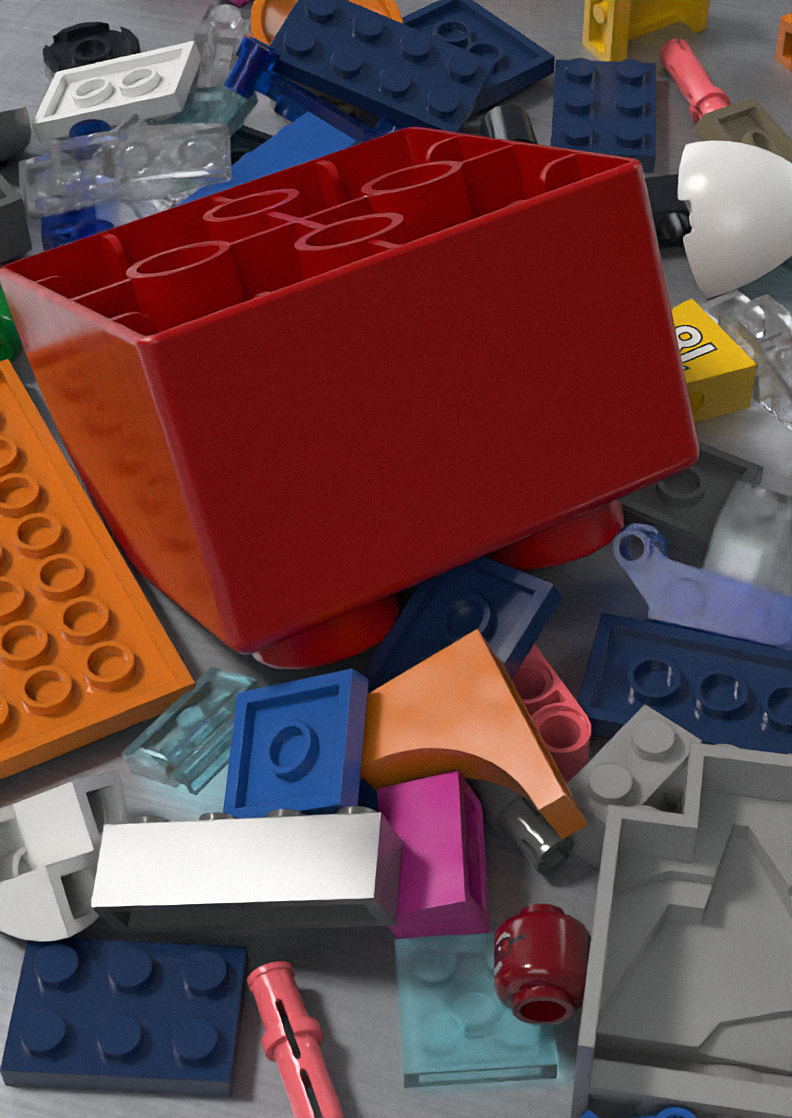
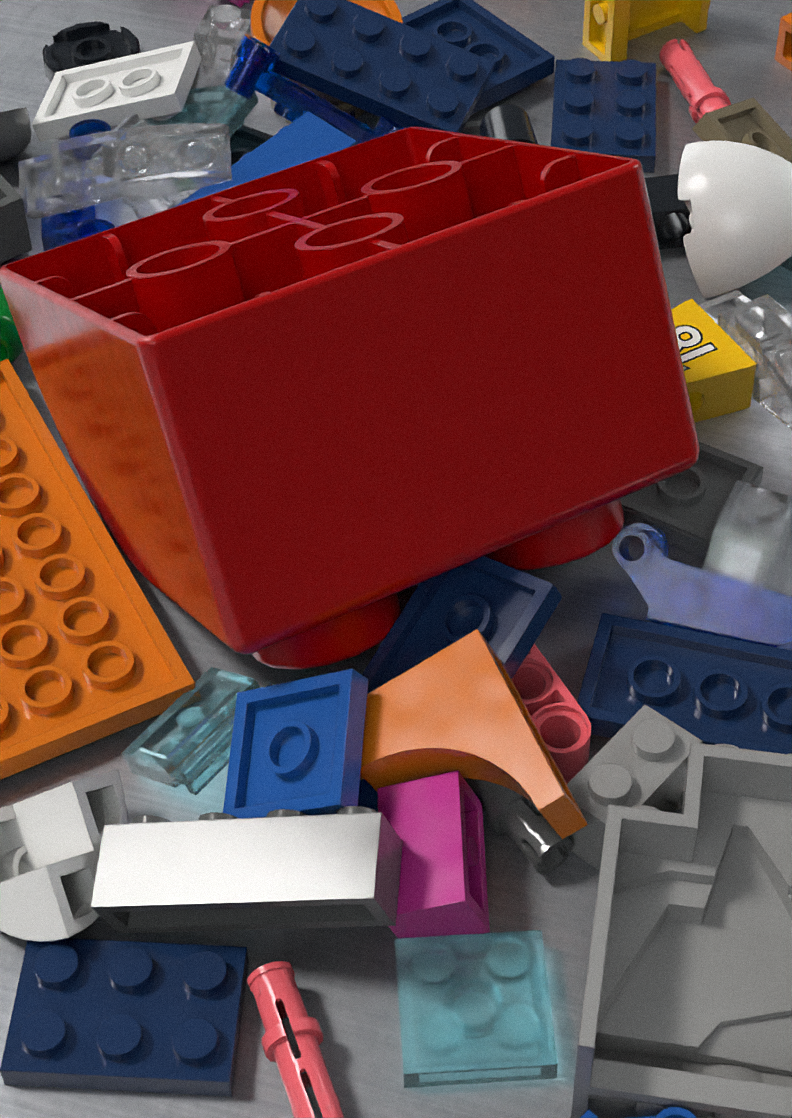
dark red head [493,903,591,1025] -> none

